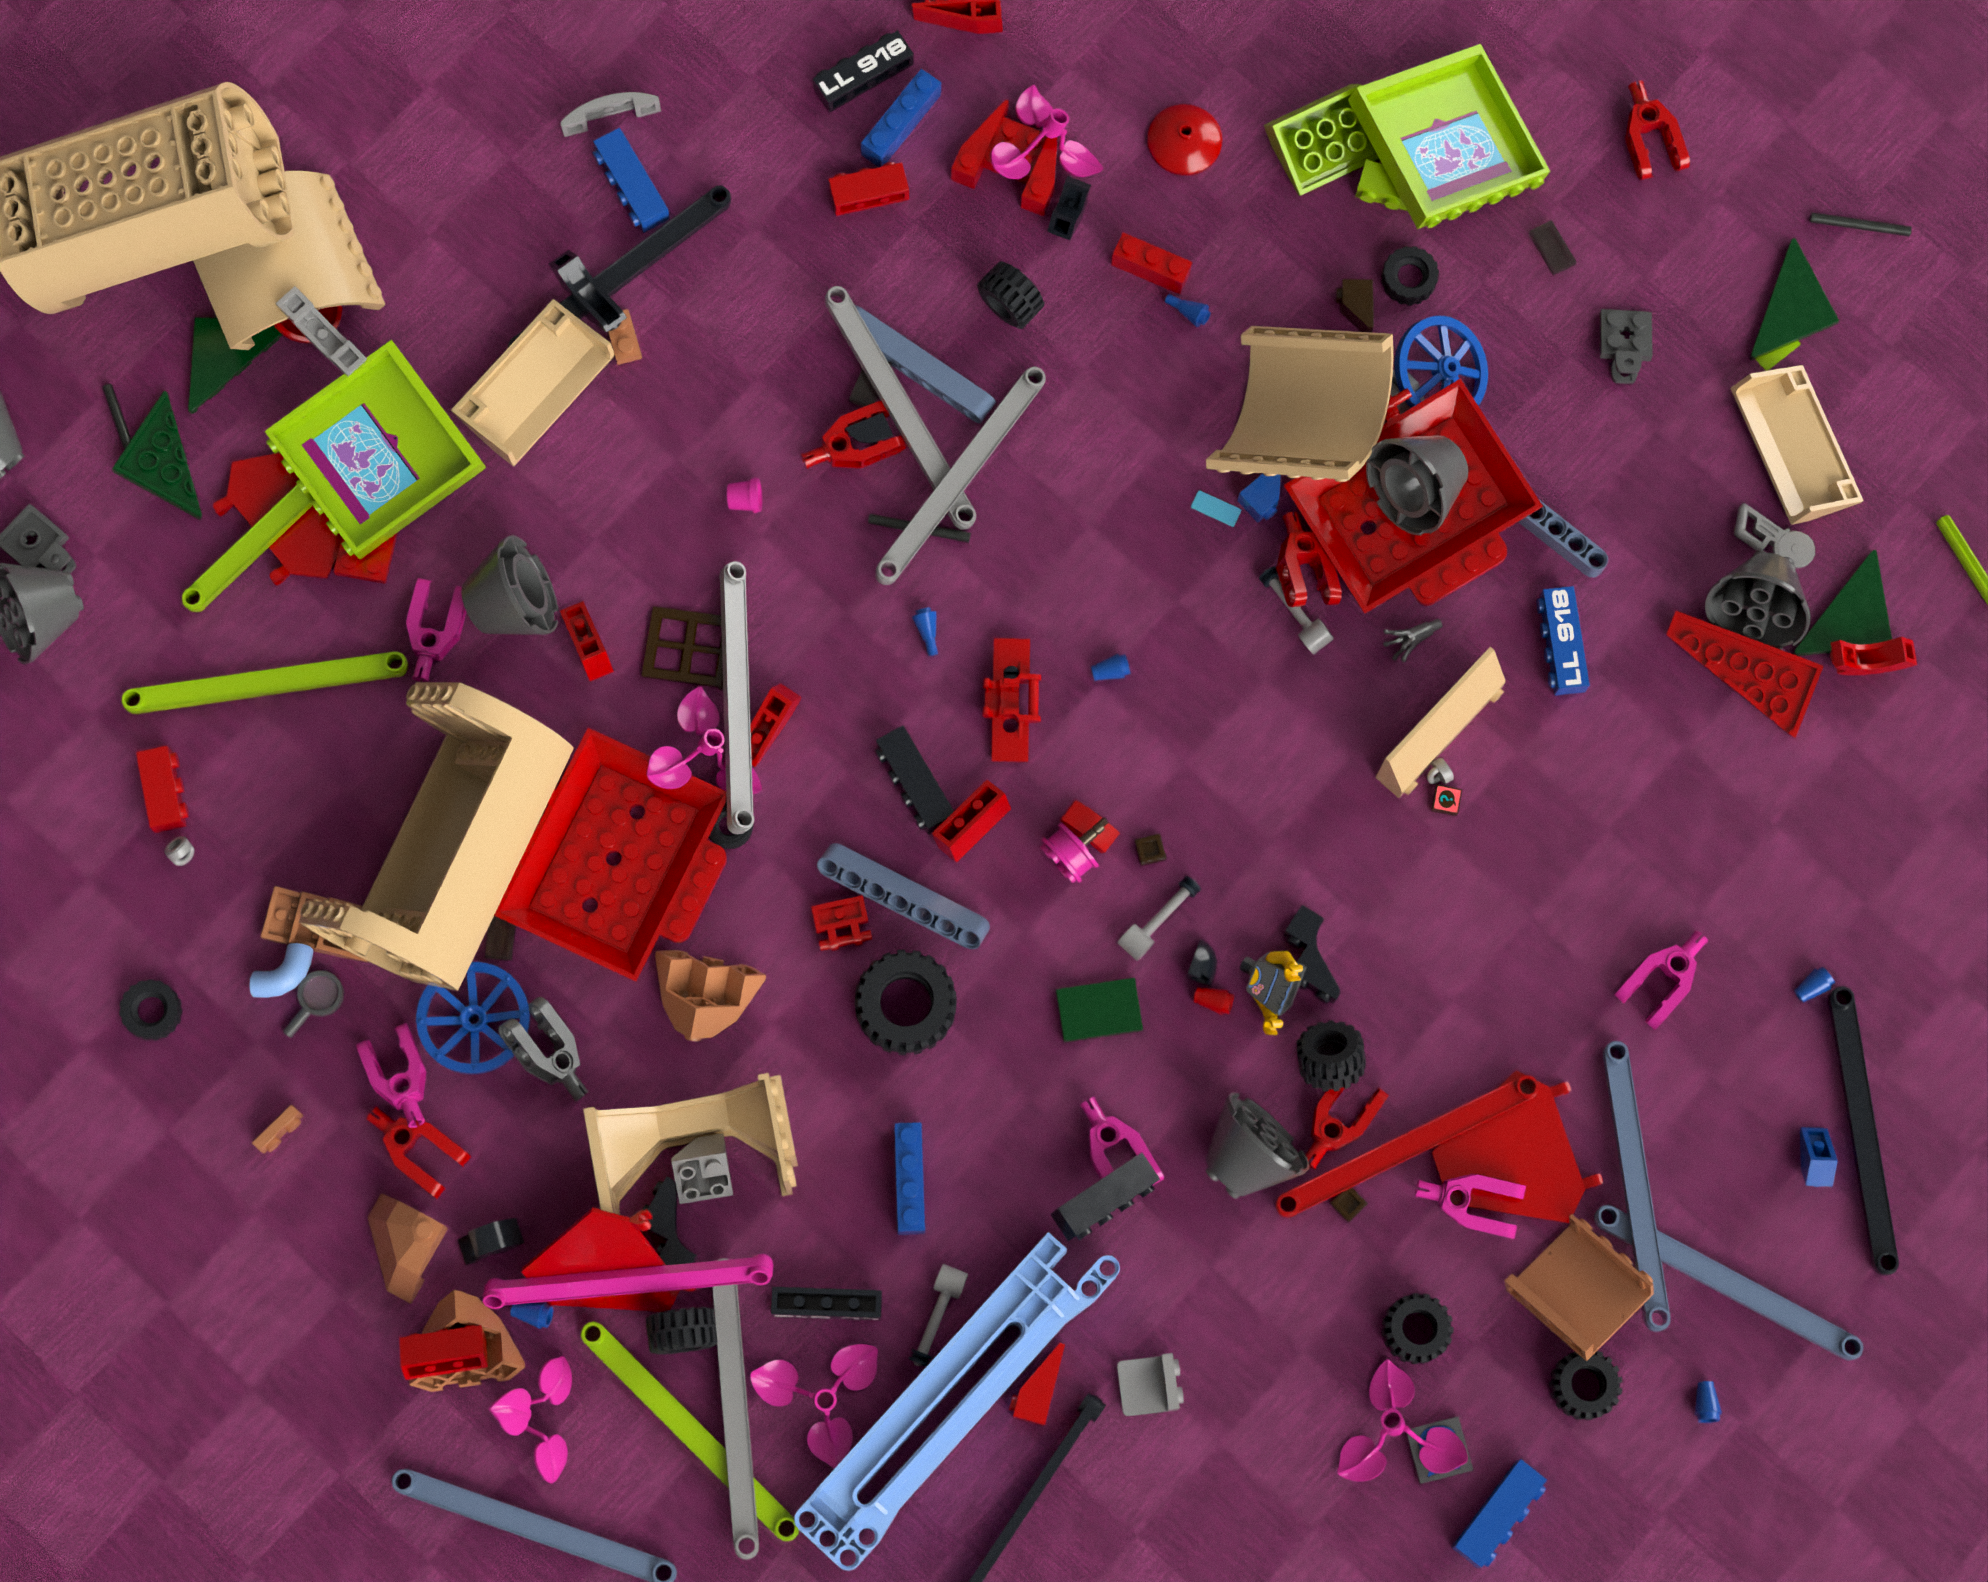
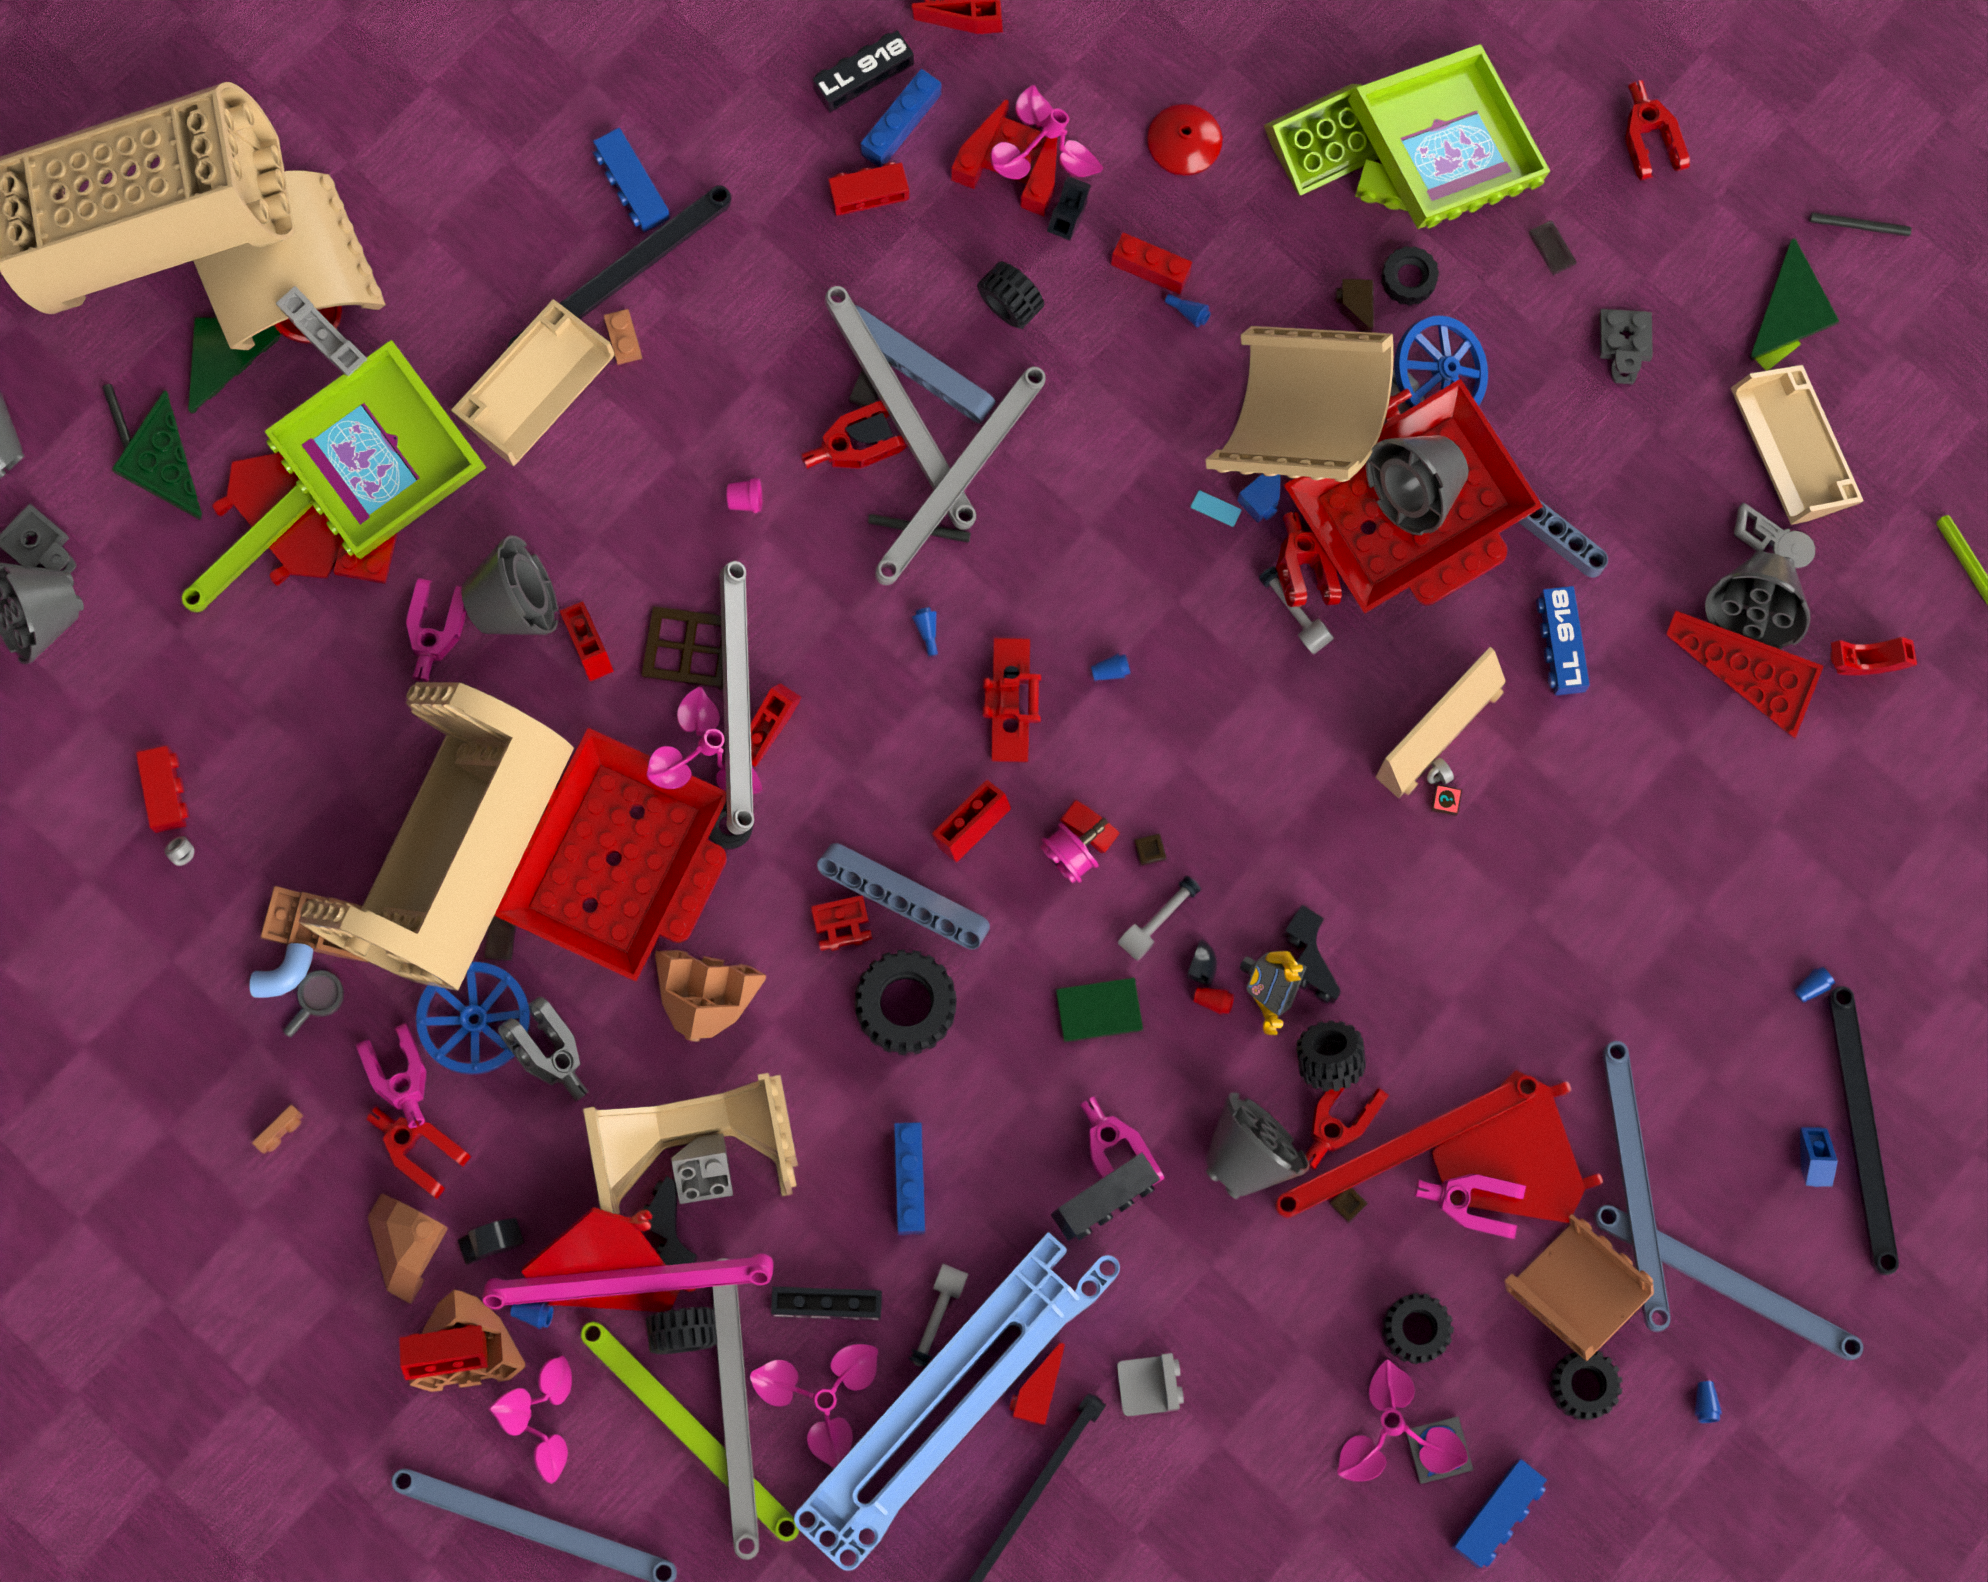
black tyre [119,979,183,1041] -> none
lime piece [122,652,409,714] -> none
black arch [548,250,627,333] -> none
light grey slope [561,92,661,137] -> none
black brick [874,725,954,834] -> none
dark grey piece [1383,618,1442,662] -> none
dark pink piece [1614,930,1708,1030] -> none
dark green tile [1793,550,1892,656] -> none

